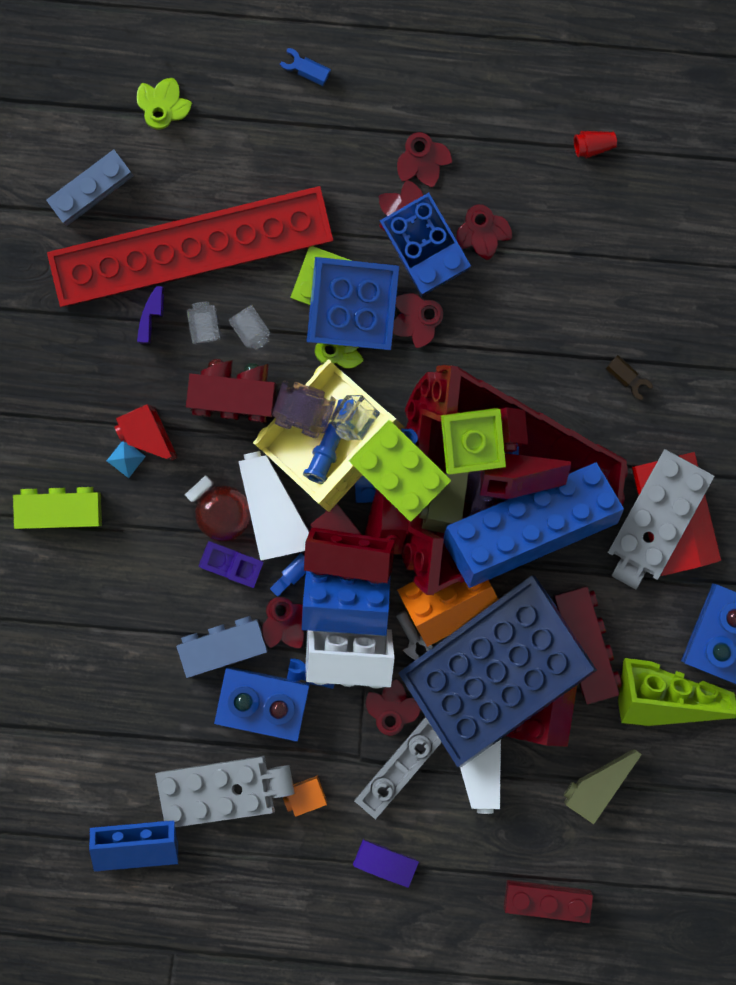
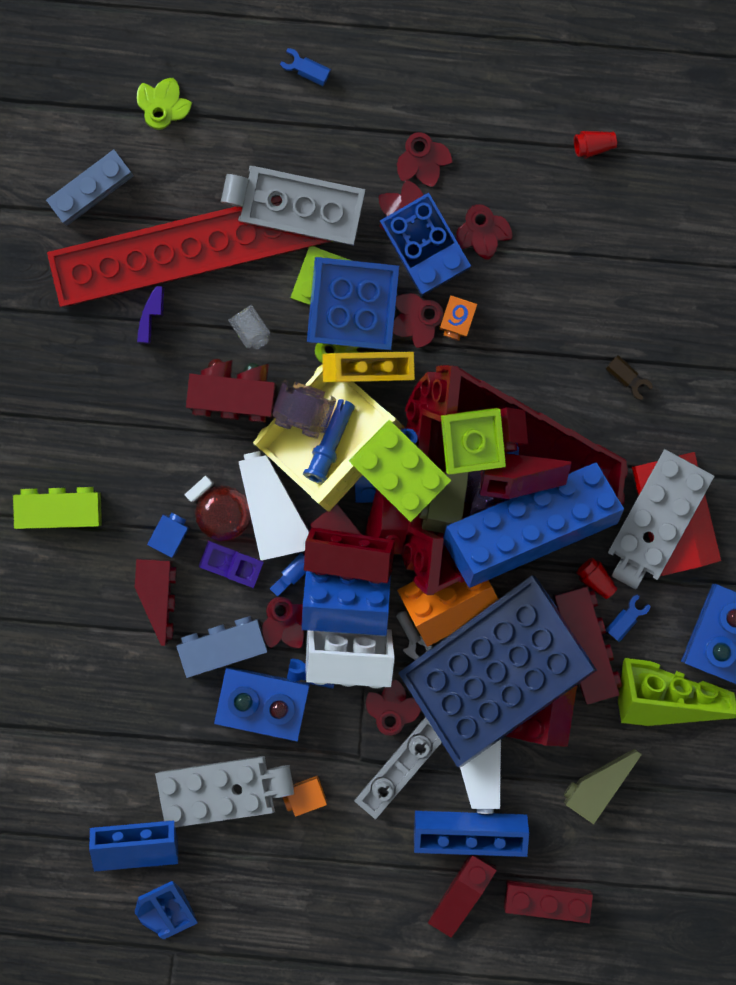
dark azure slope [107,442,146,478] -> none
red slope [114,404,178,460] -> none
clear brick [187,301,222,345] -> none
clear brick [328,395,380,441] -> none
dark purple slope [353,839,419,888] -> none
none -> blue slope [134,881,198,939]
none -> dark red slope [135,559,177,646]
none -> blue brick [147,512,190,558]
none -> light grey hinge [221,166,365,246]
none -> yellow brick [322,352,415,382]
none -> blue brick [414,811,529,857]
none -> dark red slope [427,855,497,938]
none -> orange brick [440,295,477,341]
none -> red cone [577,558,617,599]
none -> blue bar [606,594,651,642]

